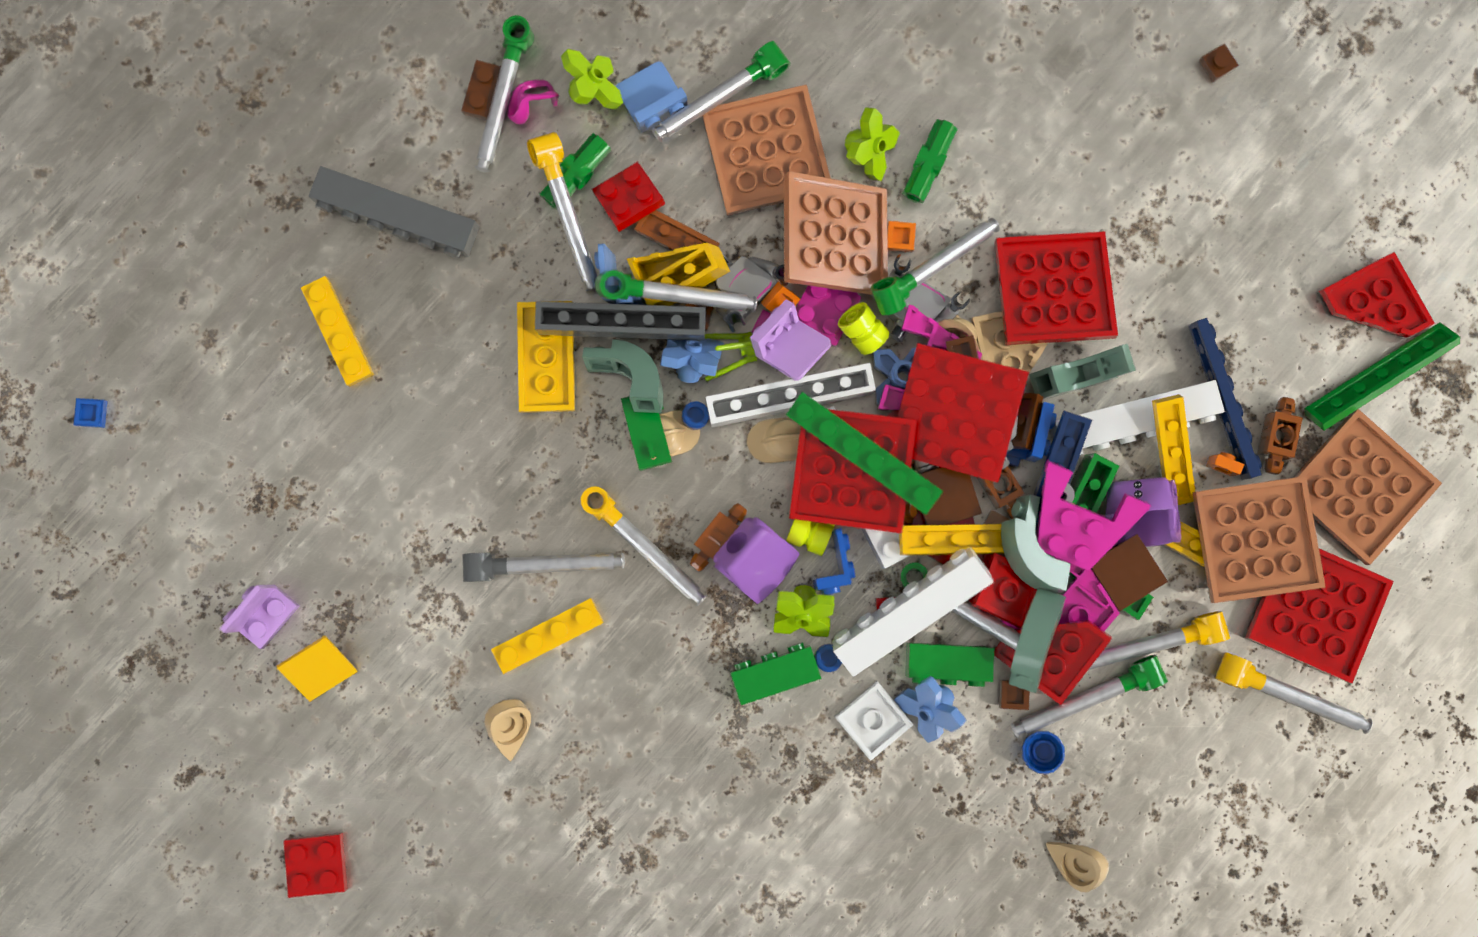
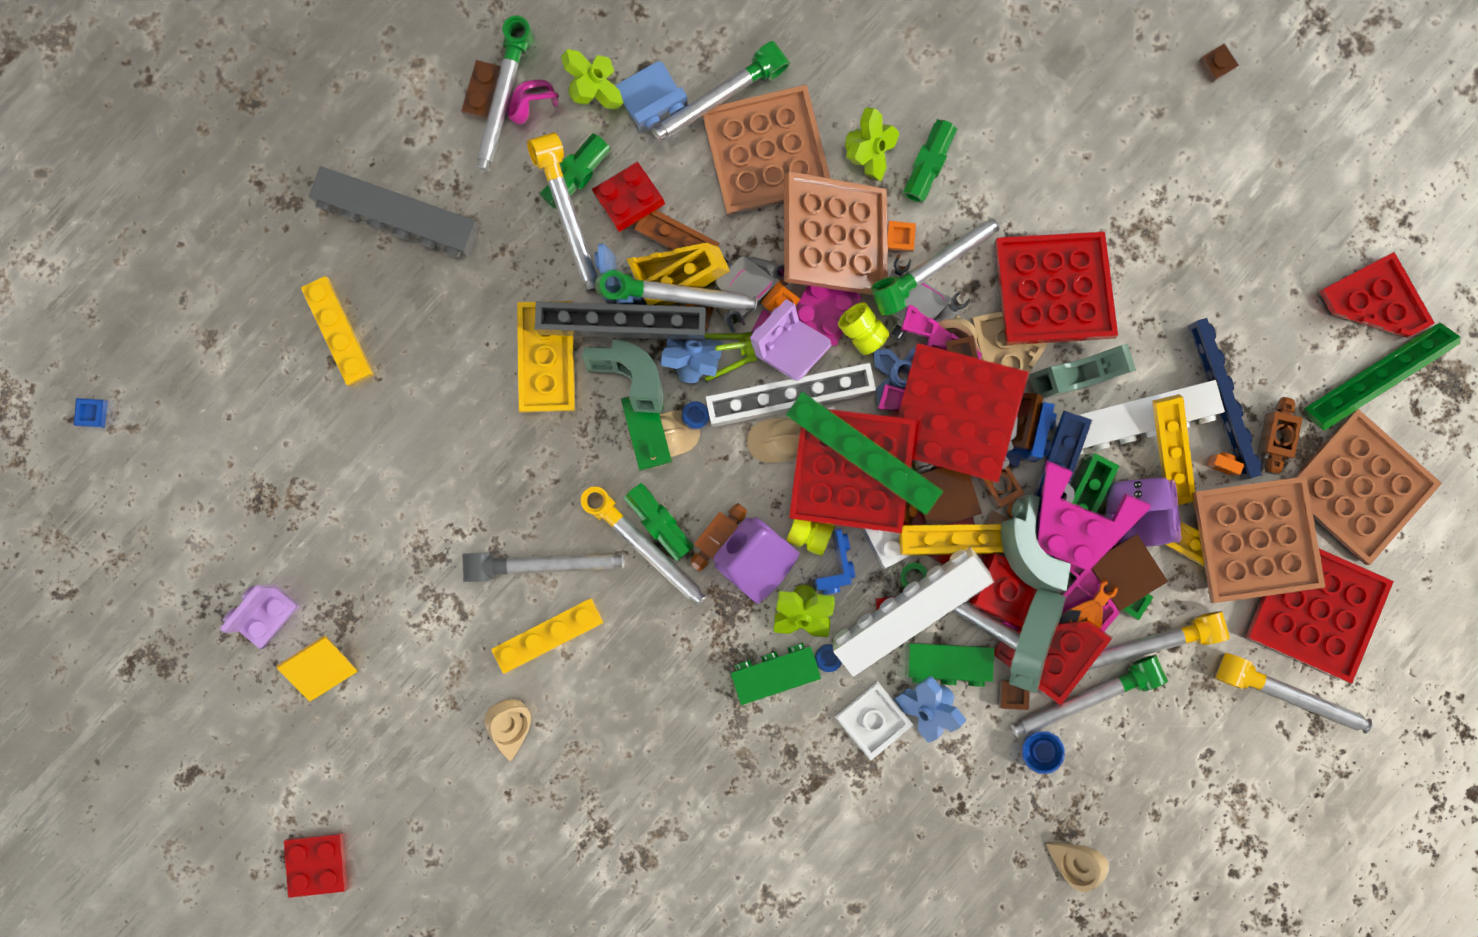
none -> green piece [623,483,695,562]
none -> orange piece [1059,579,1118,628]

